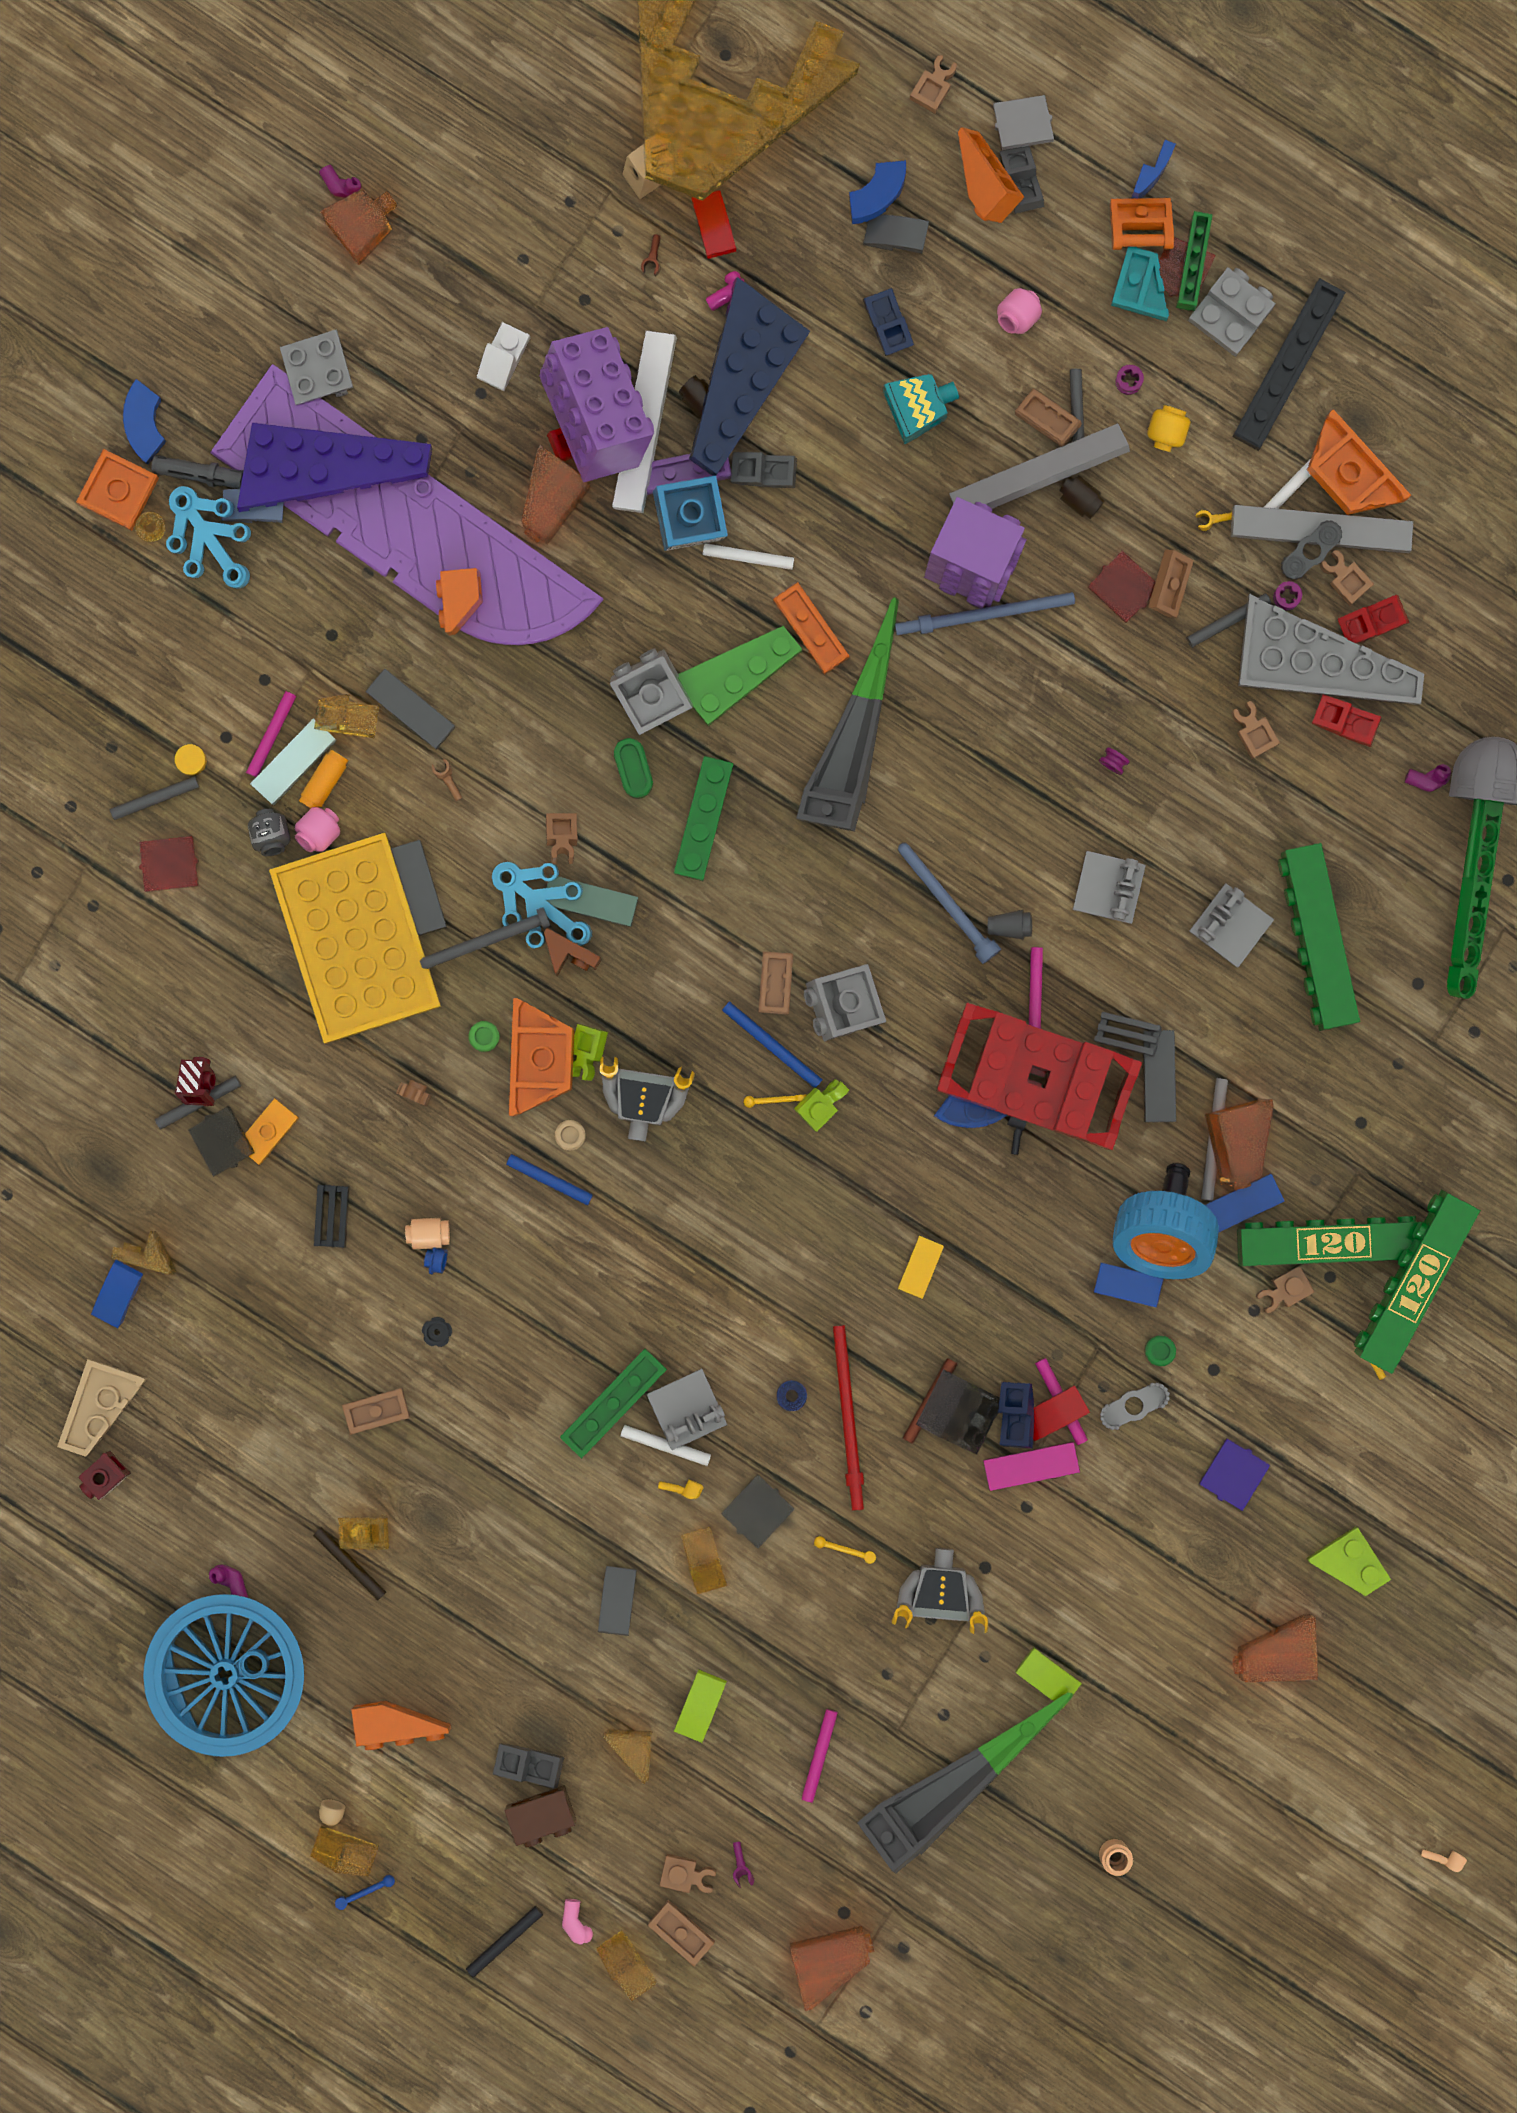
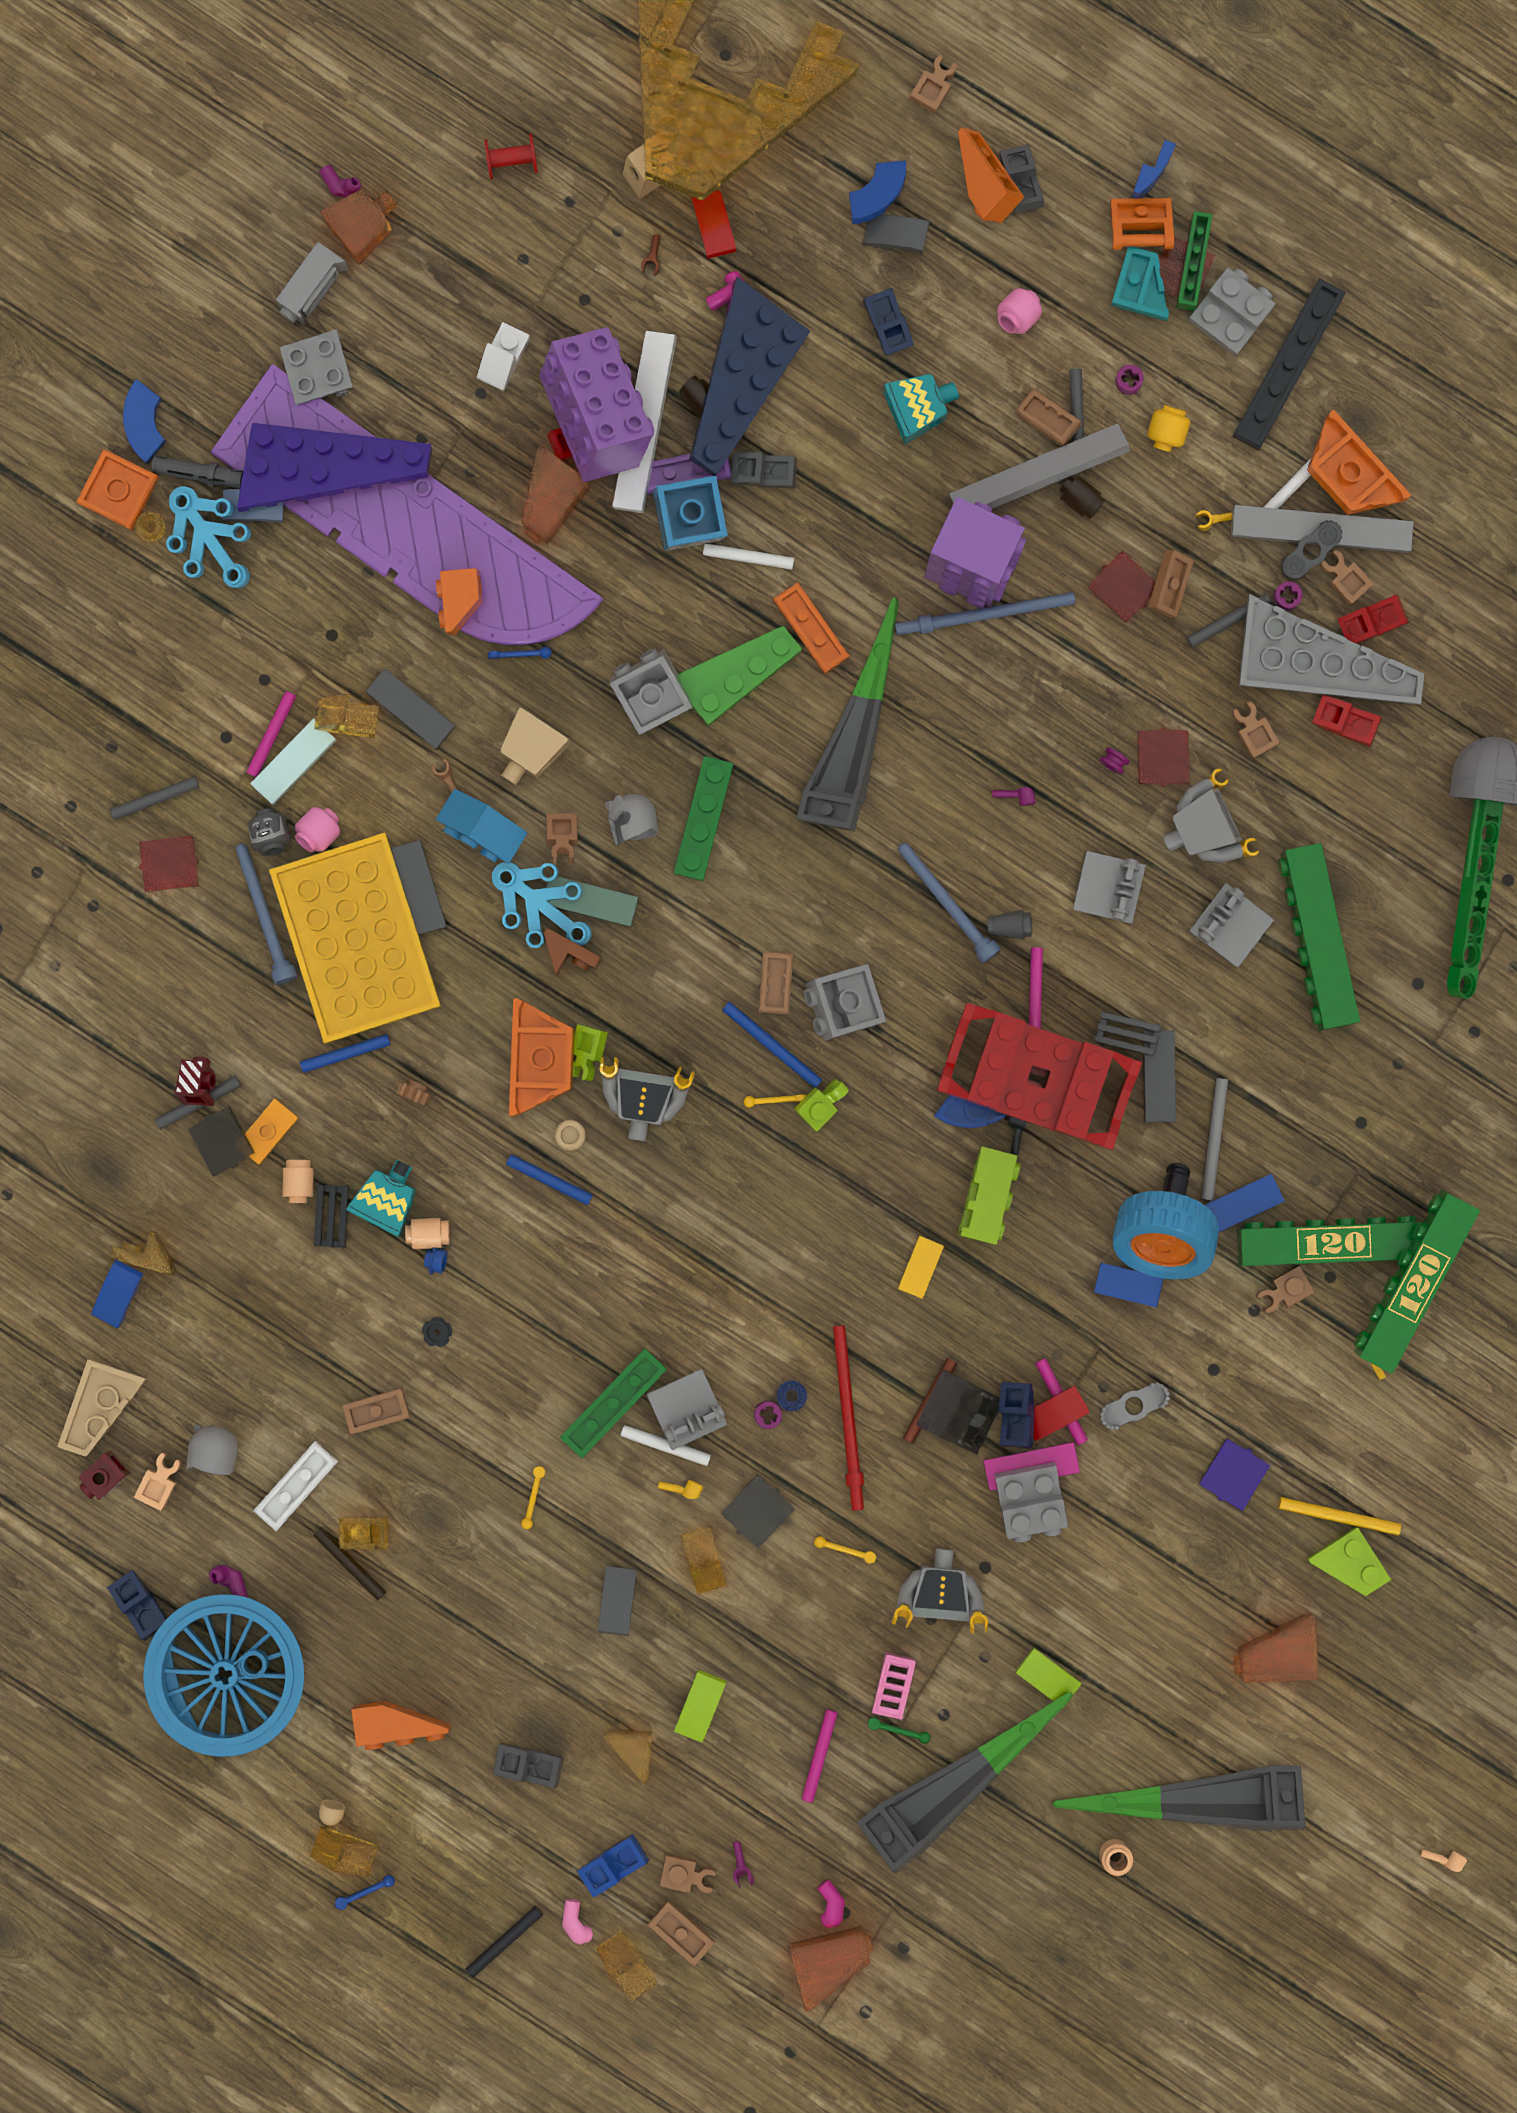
yellow tile [175,744,207,776] -> none
light orange piece [299,749,349,809] -> none
dark grey bar [420,907,551,969] -> none
bright green tile [469,1021,500,1052] -> none
reddish brown brick [504,1785,577,1848] -> none
green tile [614,738,653,799] -> none
light grey piece [993,95,1054,150] -> none
green tile [1144,1335,1176,1366] -> none
clear orange slope [1205,1099,1273,1190] -> none
magenta arm [1404,764,1451,792] -> none
none -> dark blue slope [107,1570,167,1641]
none -> light nougat plate [134,1452,182,1511]
none -> light grey helmet [186,1424,238,1475]
none -> sand blue piece [236,844,298,985]
none -> white tile [253,1441,338,1531]
none -> light grey window [276,242,349,325]
none -> light nougat brick [282,1160,314,1203]
none -> blue bar [300,1034,391,1073]
none -> teal torso [346,1159,416,1237]
none -> dark azure brick [435,788,528,864]
none -> red piece [484,133,538,180]
none -> blue hinge [488,647,552,659]
none -> tan torso [500,707,570,786]
none -> yellow hinge [521,1466,545,1530]
none -> blue slope [577,1834,649,1898]
none -> light grey helmet [605,794,659,846]
none -> magenta bush [754,1401,782,1429]
none -> dark pink arm [817,1879,845,1928]
none -> green hinge [868,1717,931,1744]
none -> bright pink slope [872,1652,916,1720]
none -> lime wedge [957,1146,1021,1245]
none -> magenta hand [992,787,1036,806]
none -> light grey plate [994,1462,1068,1542]
none -> dark grey plate [1052,1766,1306,1832]
none -> clear red piece [1138,728,1189,787]
none -> light grey torso [1163,769,1259,863]
none -> yellow bar [1278,1497,1401,1536]

